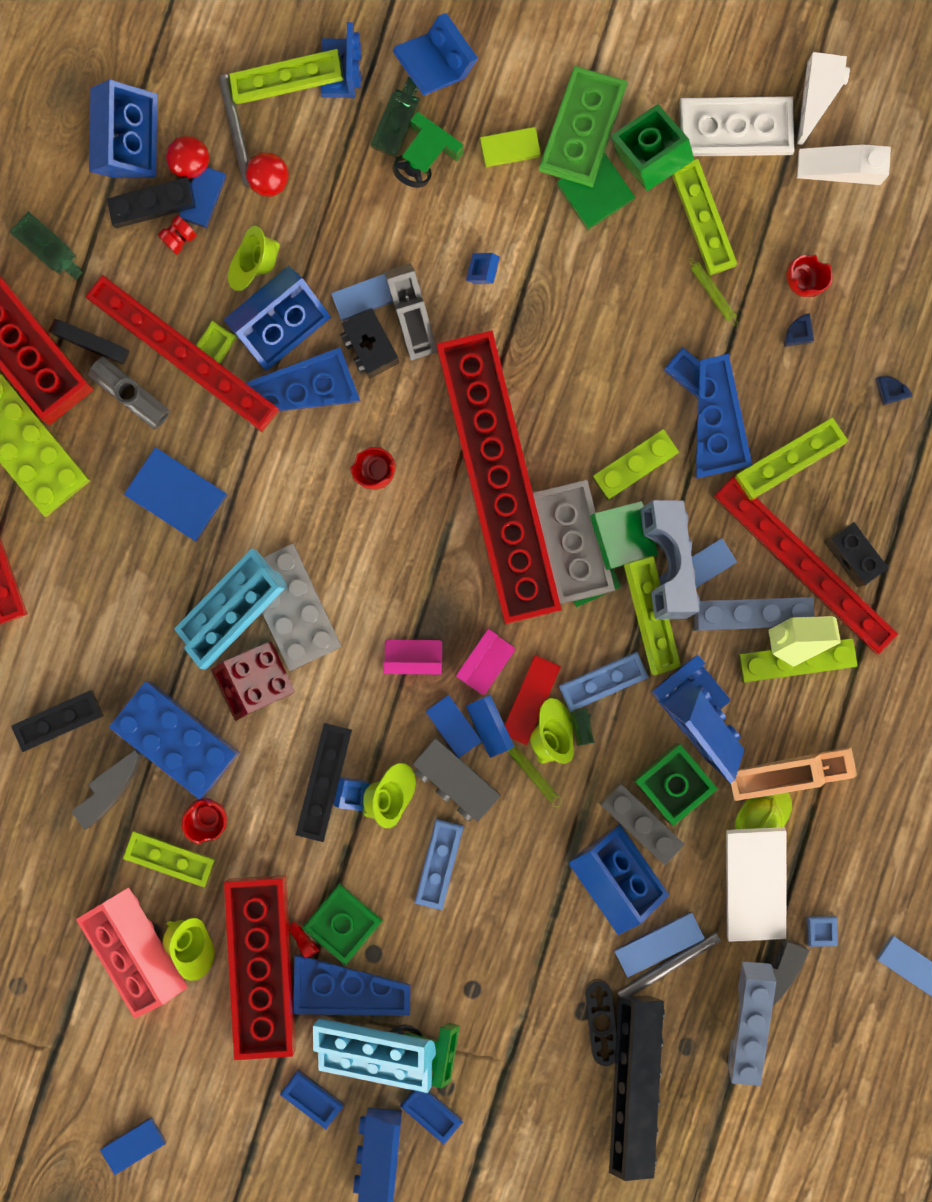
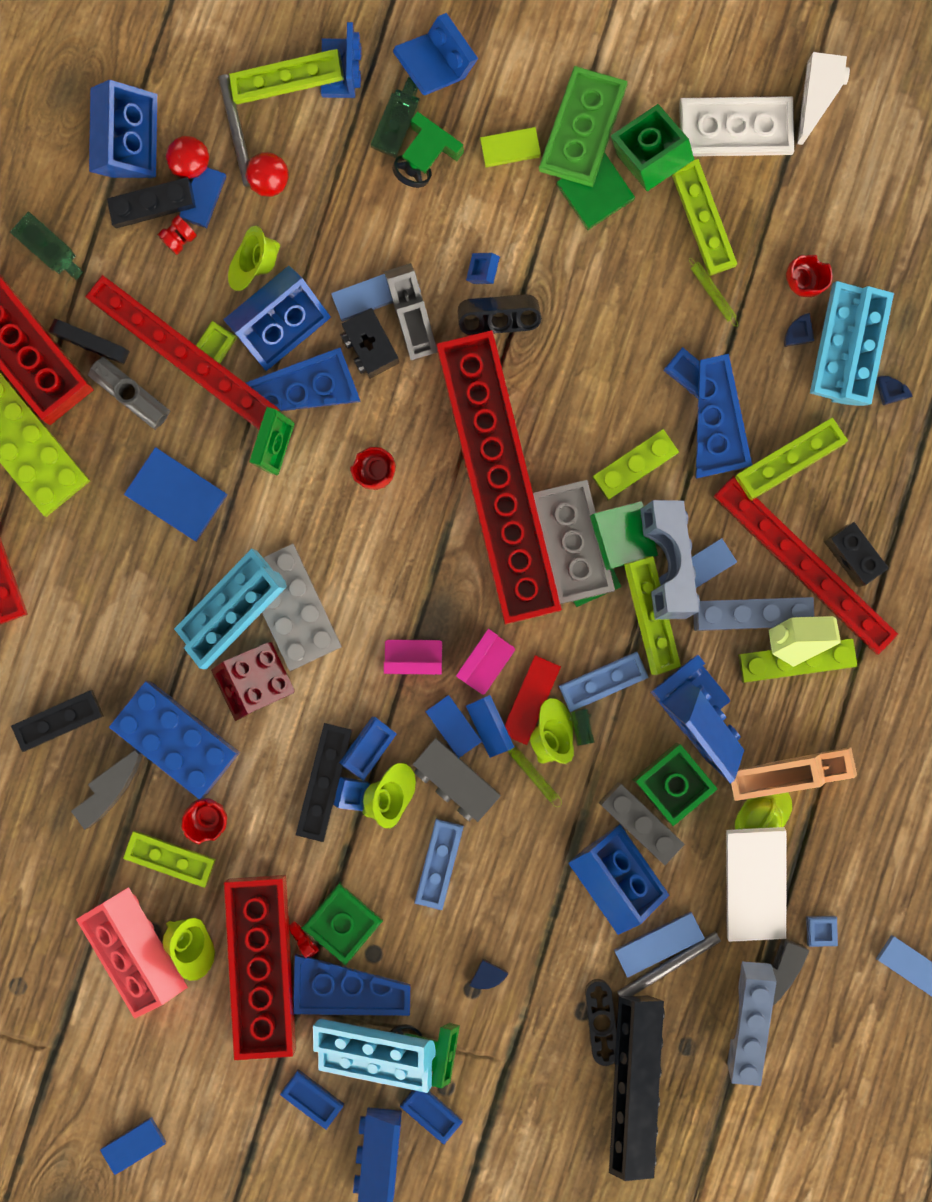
white slope [797,144,891,185] -> none
none -> green tile [249,407,295,476]
none -> blue tile [339,716,397,781]
none -> black beam [457,294,542,335]
none -> dark blue tile [469,959,508,989]
none -> medium azure brick [810,281,894,406]

